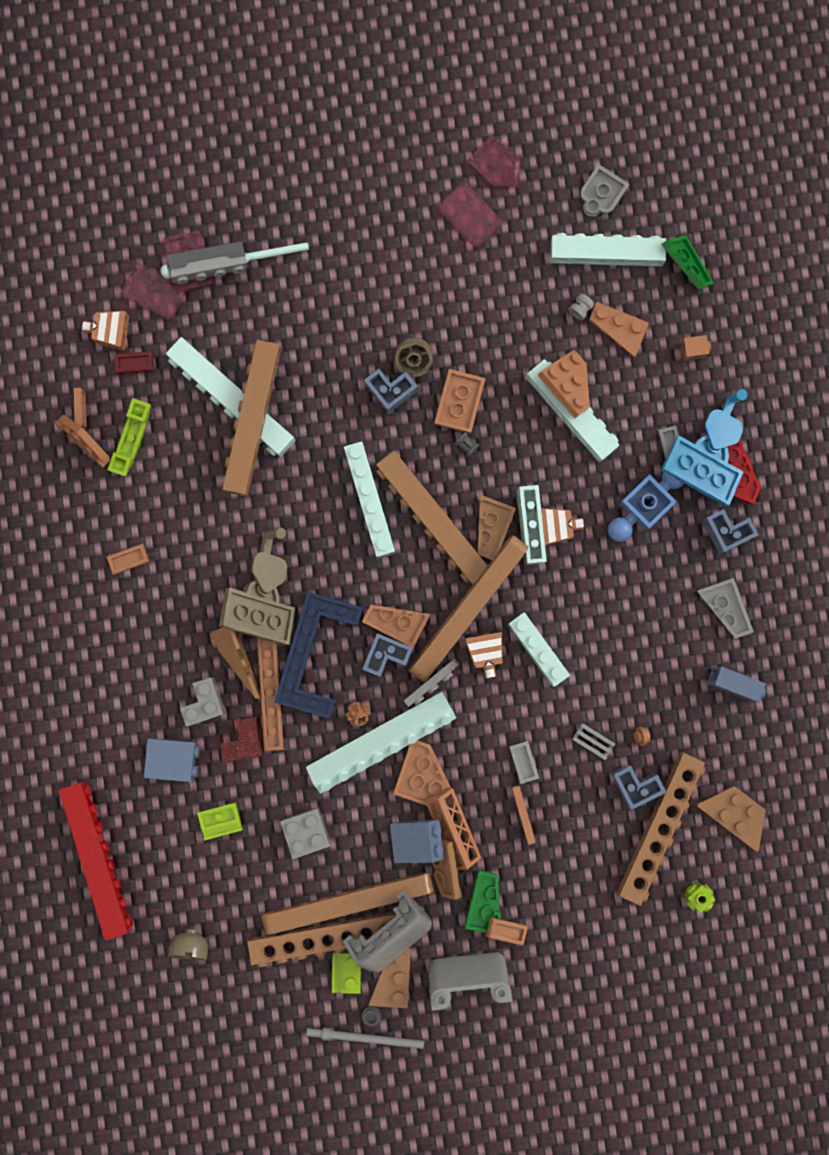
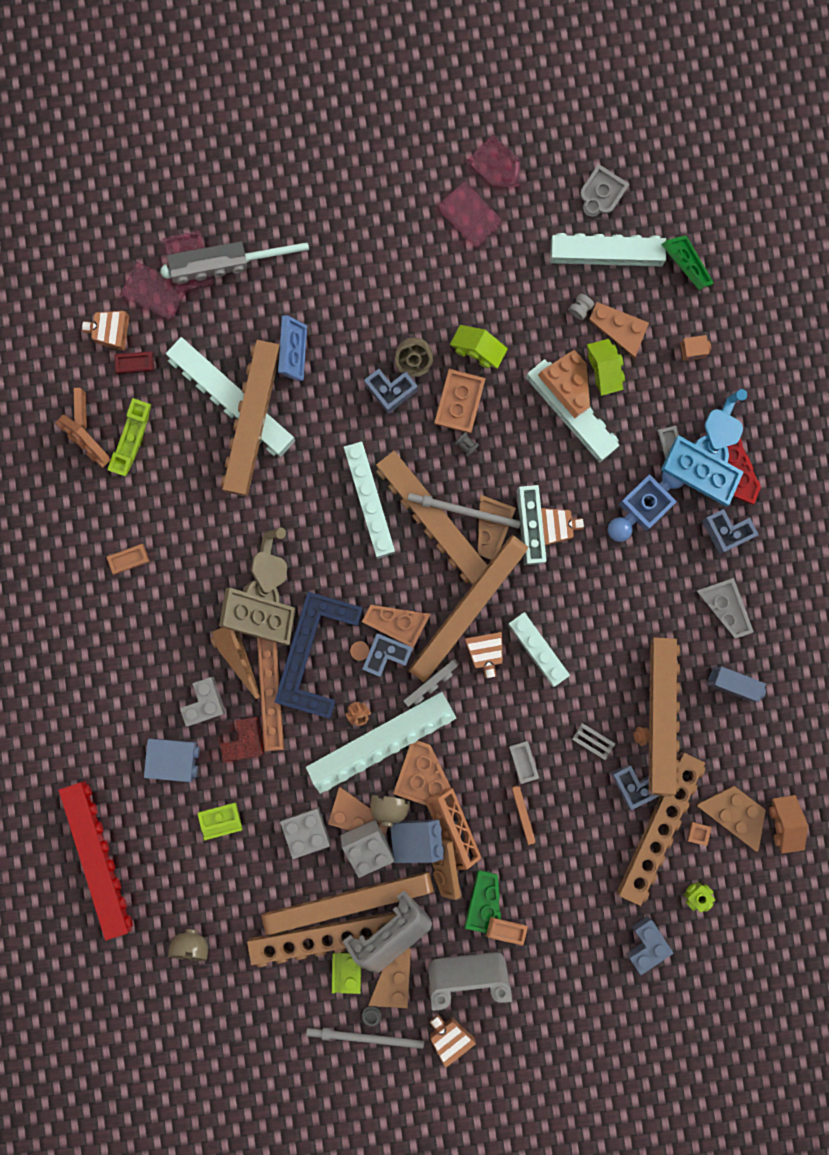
none -> medium blue tile [278,315,307,381]
none -> nougat wing [328,786,388,835]
none -> light grey brick [340,820,394,878]
none -> nougat tile [350,641,370,661]
none -> dark tan cylinder [370,795,410,827]
none -> light grey bar [407,493,521,529]
none -> nougat torso [429,1014,476,1068]
none -> lime brick [450,325,508,369]
none -> lime brick [587,339,625,396]
none -> sand blue brick [626,916,674,975]
none -> medium nougat brick [649,637,680,797]
none -> nougat plate [687,822,712,846]
none -> nougat brick [769,795,808,854]

